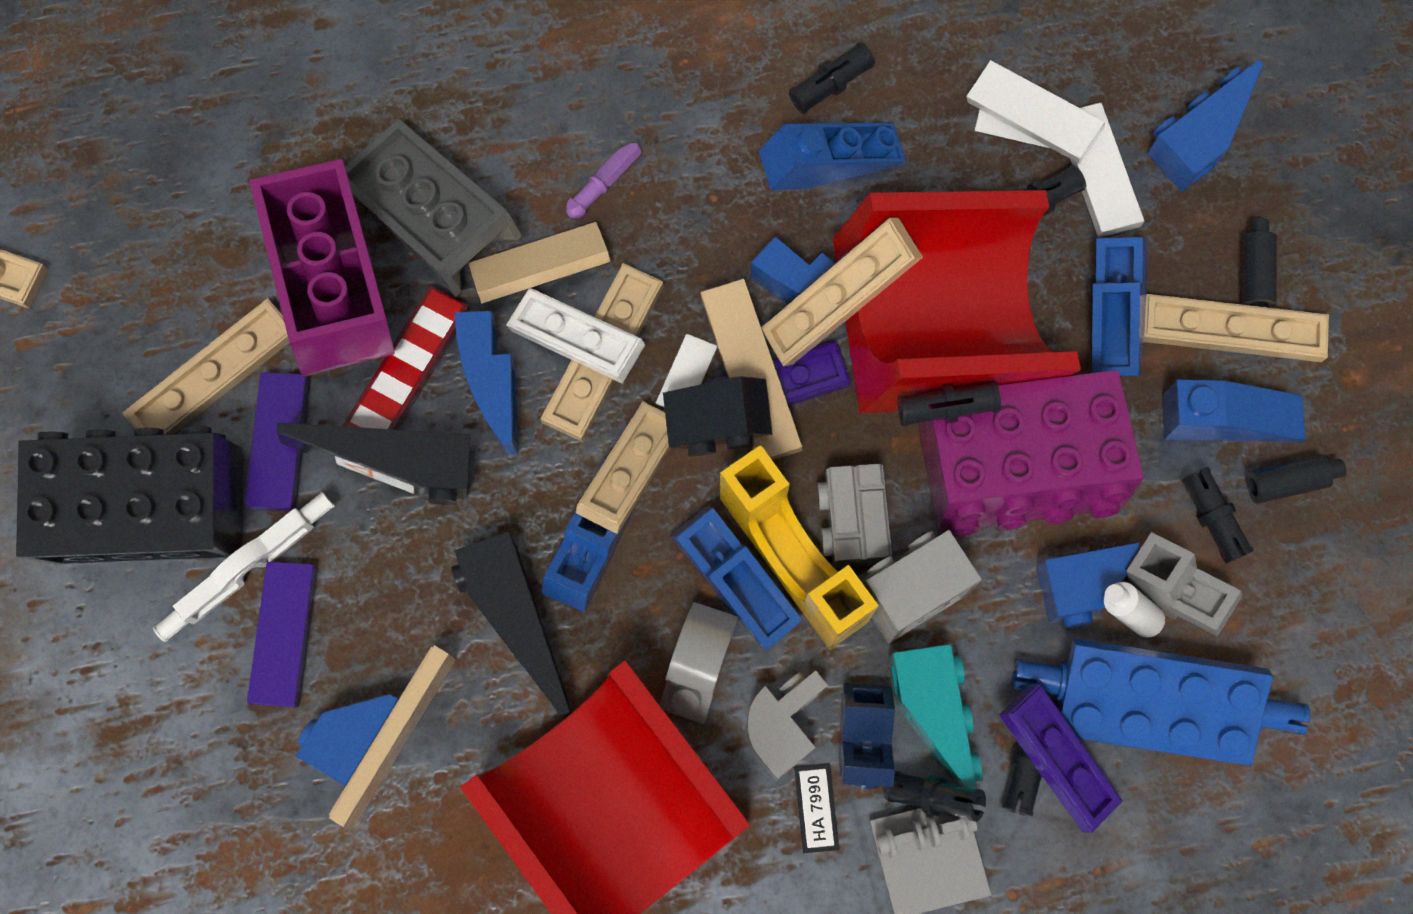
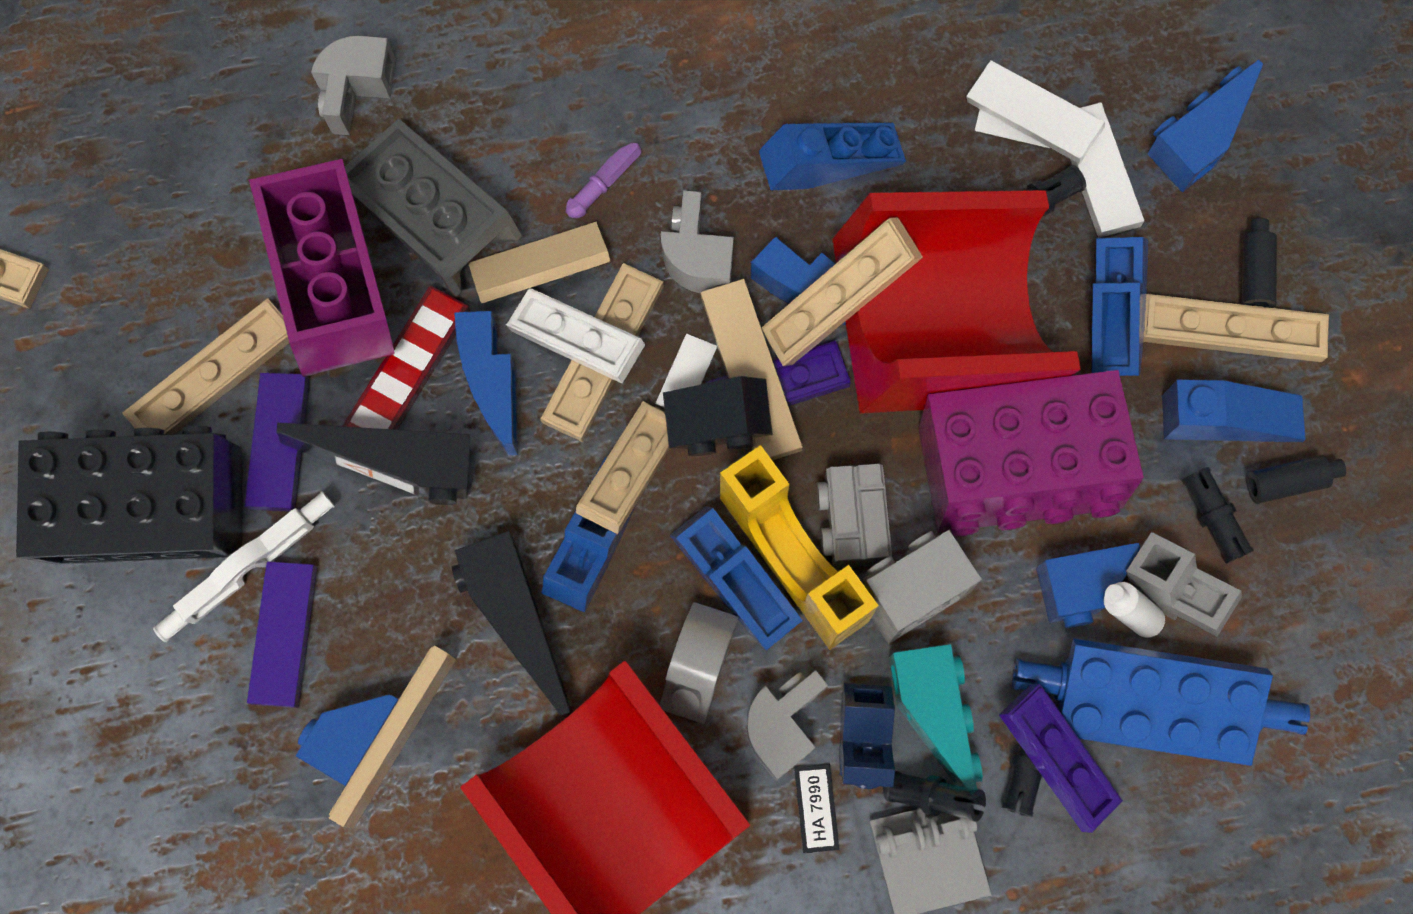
black pin [789,42,875,114] -> none
black pin [897,381,1001,427] -> none
none -> light grey brick [311,36,396,135]
none -> light grey brick [661,191,734,293]

